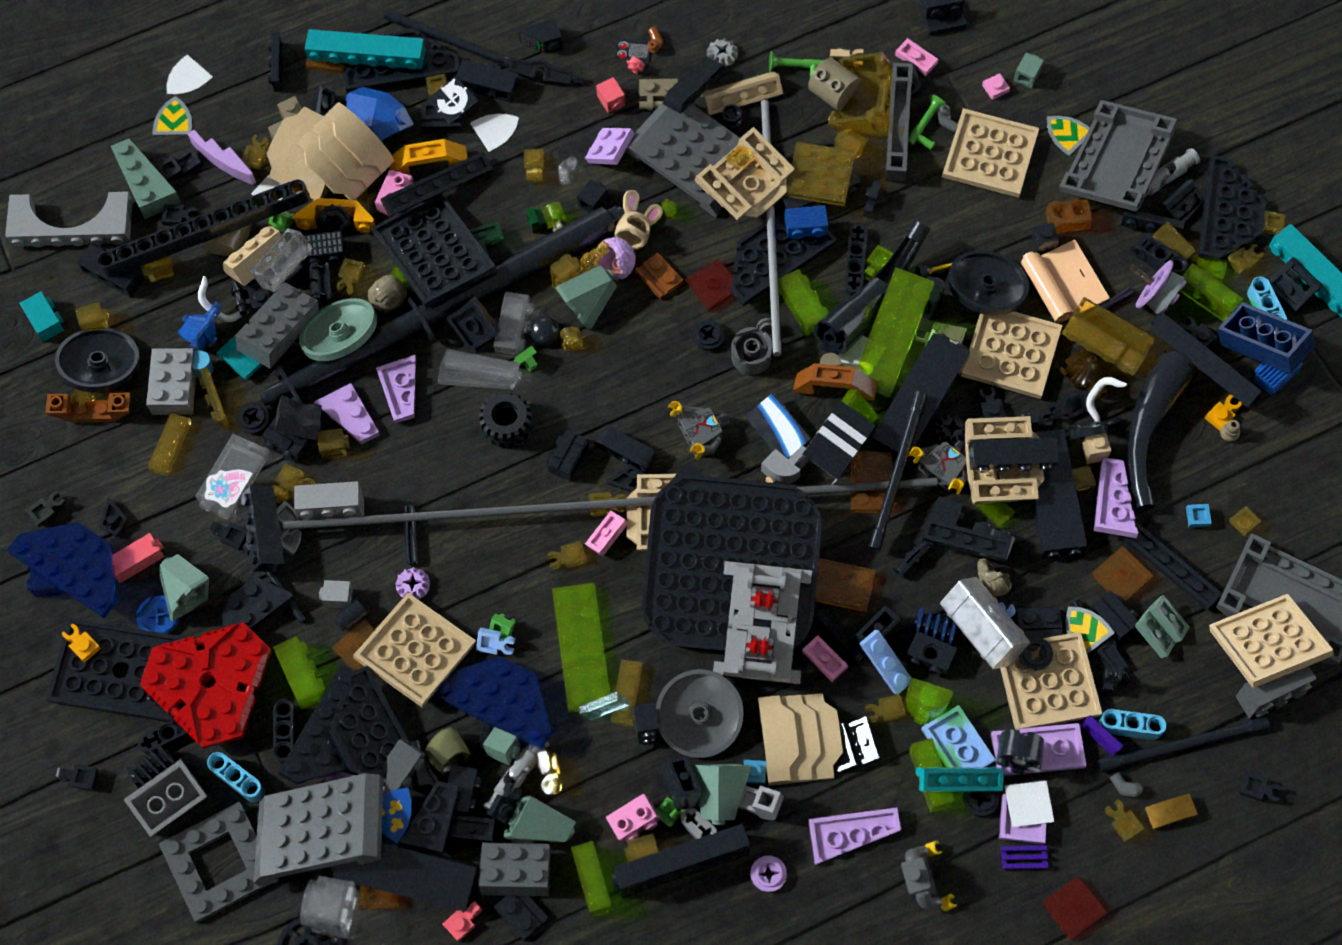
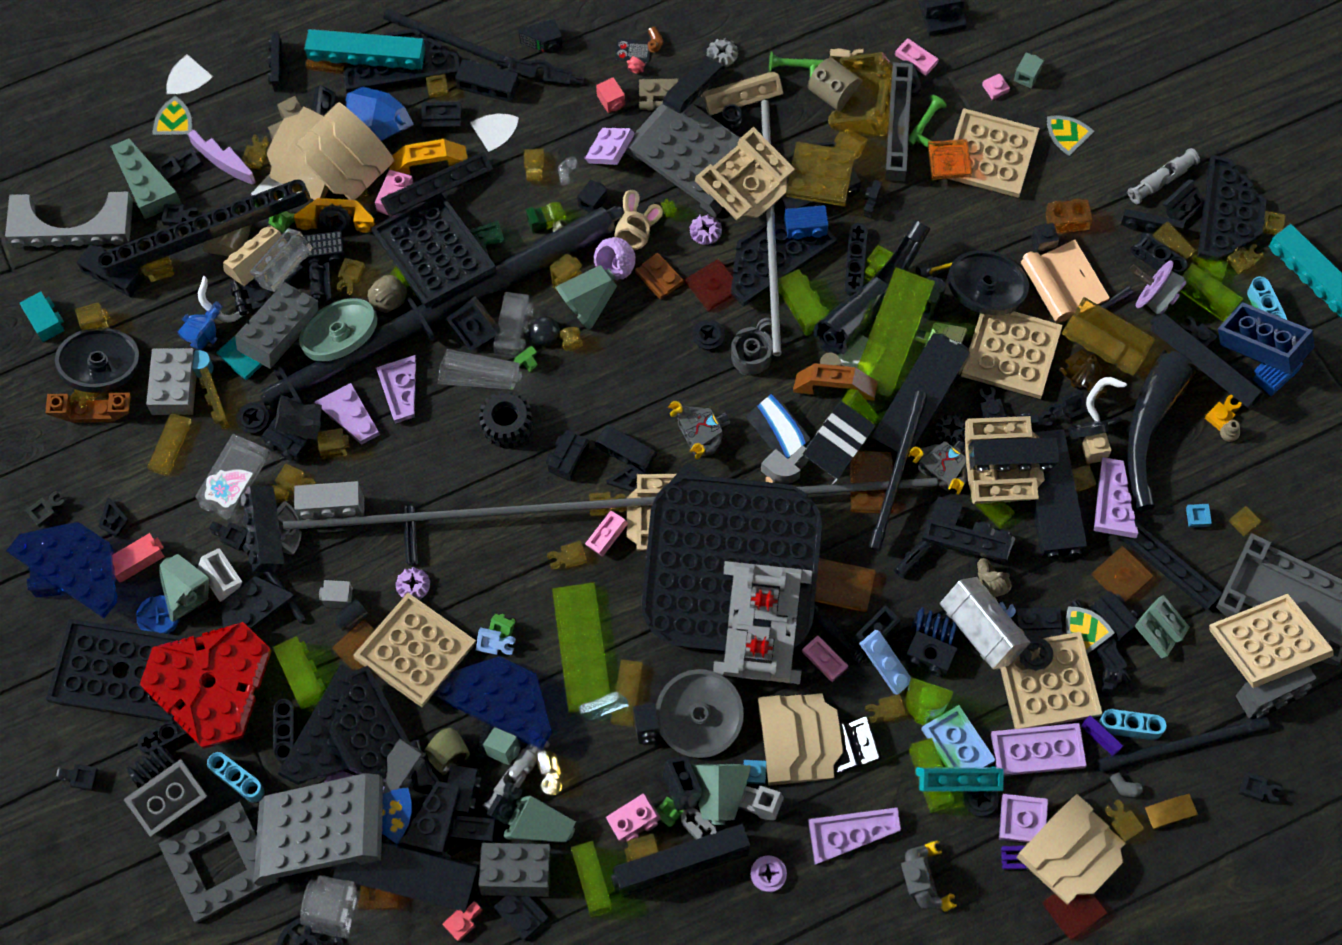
light orange plate [62,624,101,663] -> none
sticker [427,76,477,124] -> none
clear yellow plate [580,240,609,273] -> none
clear yellow plate [725,145,754,168] -> none
dark grey arm [938,105,958,133] -> none
black brick [996,729,1045,774] -> none
white sticker [1005,781,1054,827] -> none
dark grey slope [1059,100,1177,212] -> none
black plate [1269,257,1323,312] -> none
none -> white brick [198,548,242,602]
none -> lavender gear [690,214,722,244]
none -> clear orange tile [927,139,972,180]
none -> tan slope [1017,794,1125,905]

